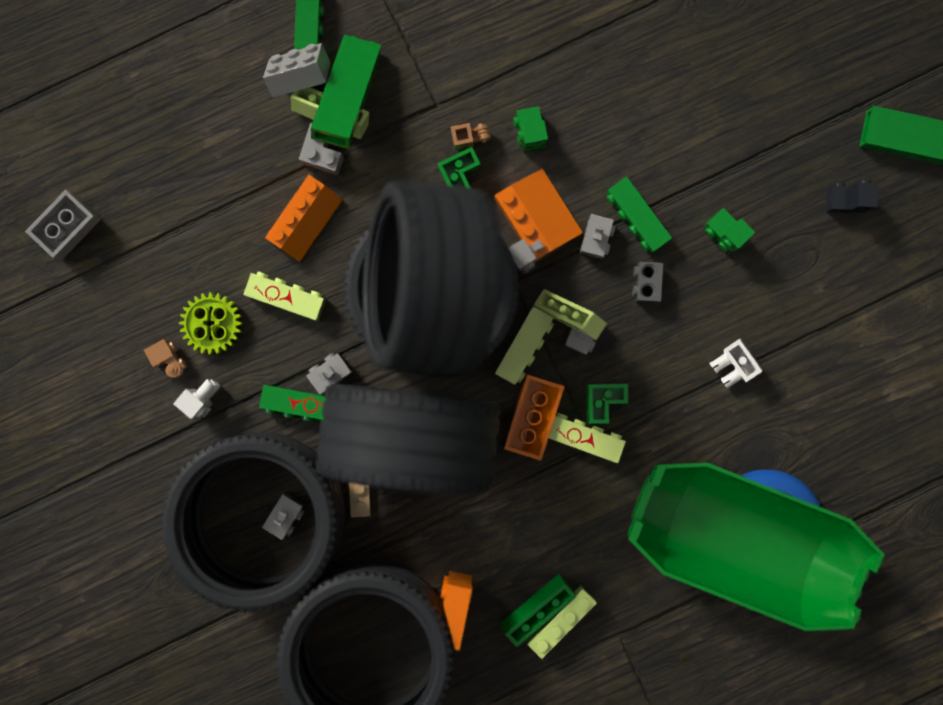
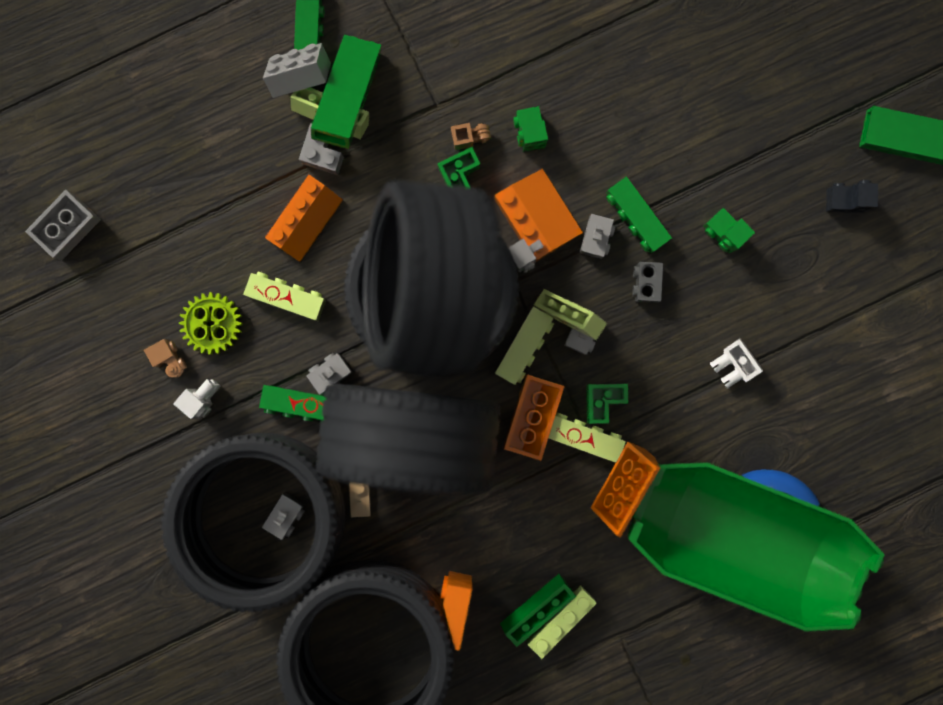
none -> orange slope [591,442,660,537]

